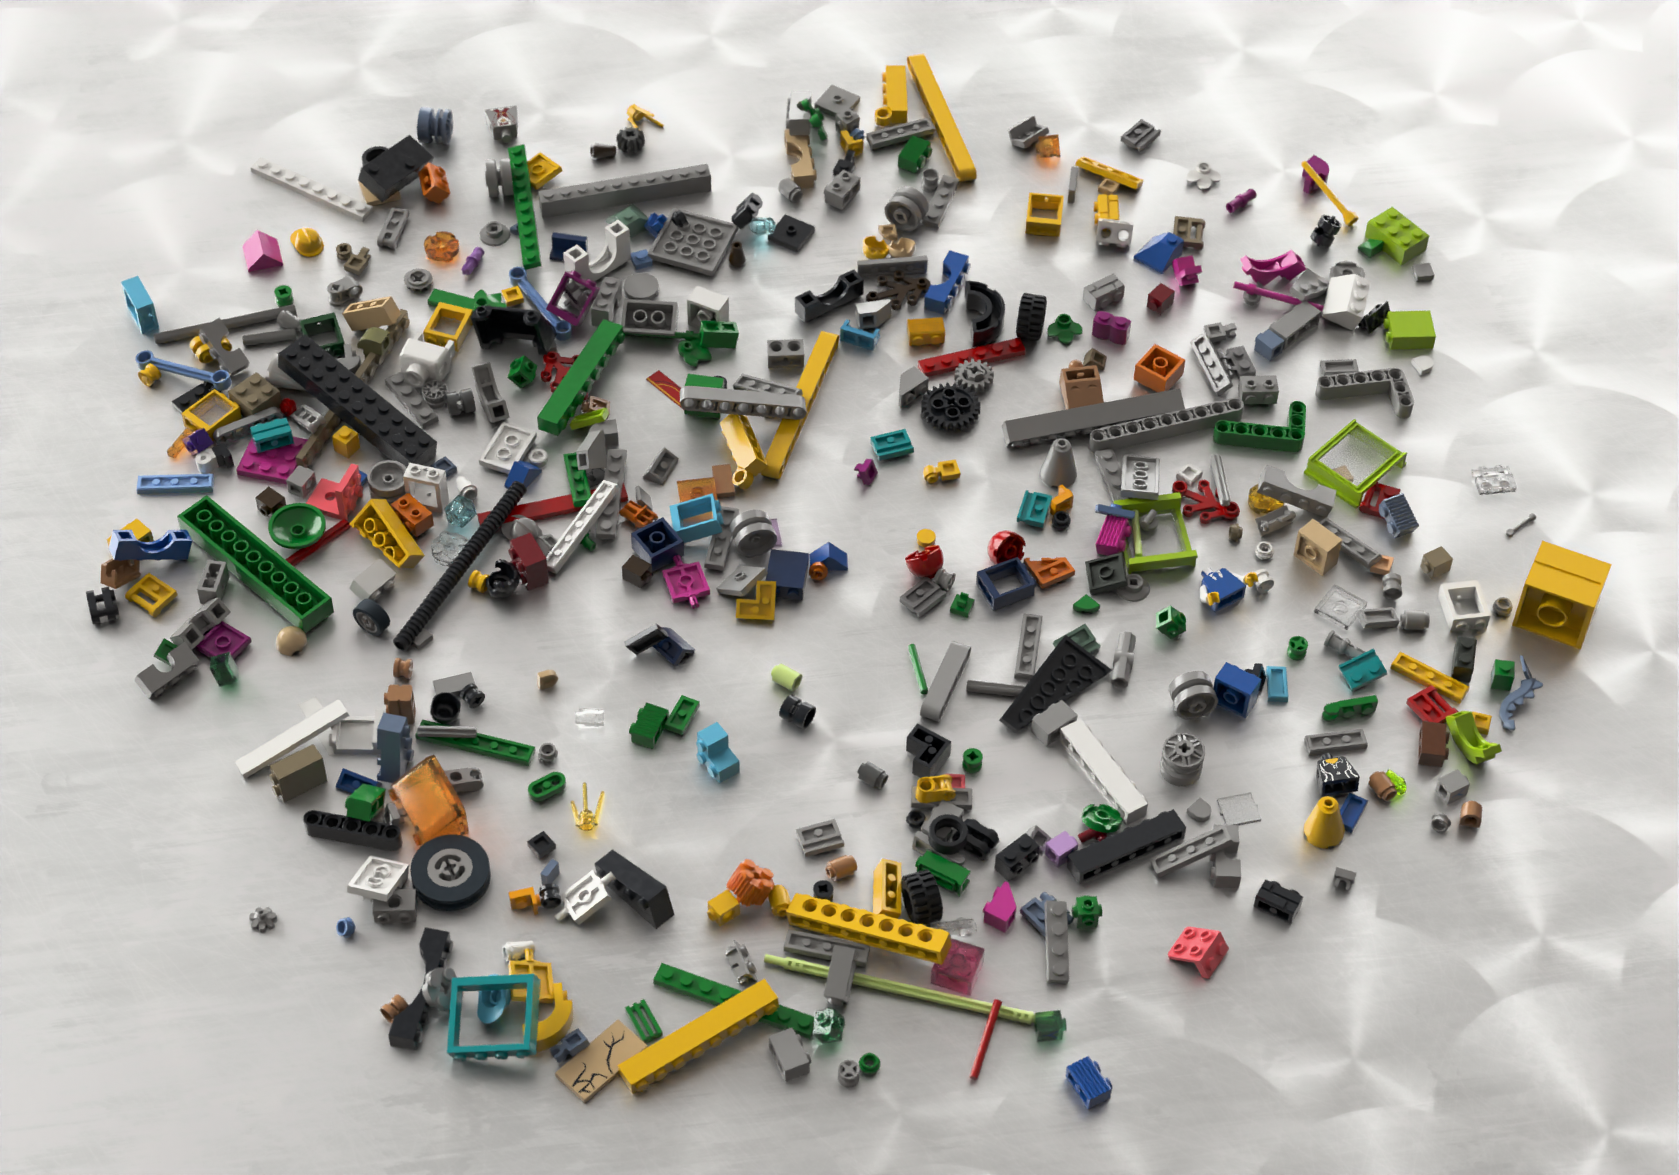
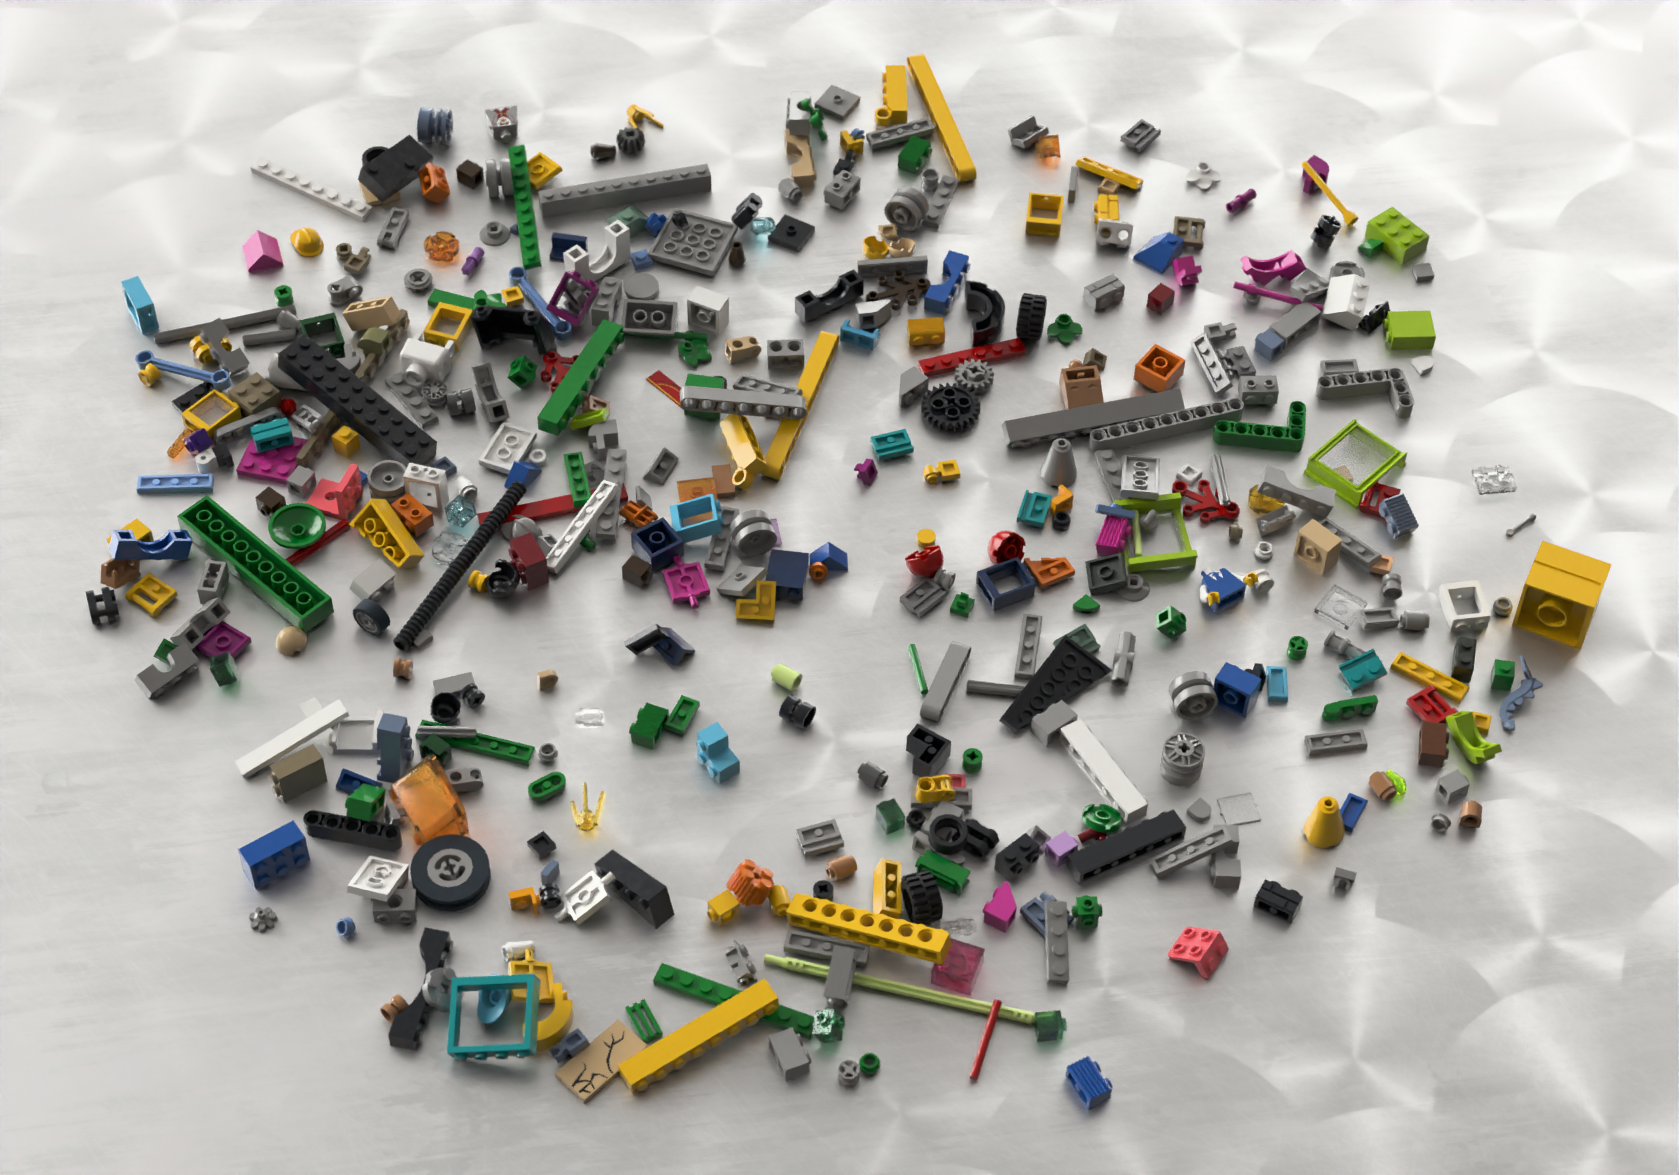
medium nougat brick [384,685,416,725] -> none
light grey slope [576,430,607,470] -> none
green hinge [699,321,739,349] -> none
light grey brick [835,108,860,135] -> none
magenta brick [1092,311,1131,345] -> none
black torso [1316,753,1360,797] -> none
dark tan brick [1420,546,1453,579] -> none
none -> blue brick [238,820,310,889]
none -> dark green brick [419,733,452,767]
none -> dark brown brick [456,159,484,190]
none -> tan leg [724,336,762,364]
none -> clear green brick [876,798,905,835]

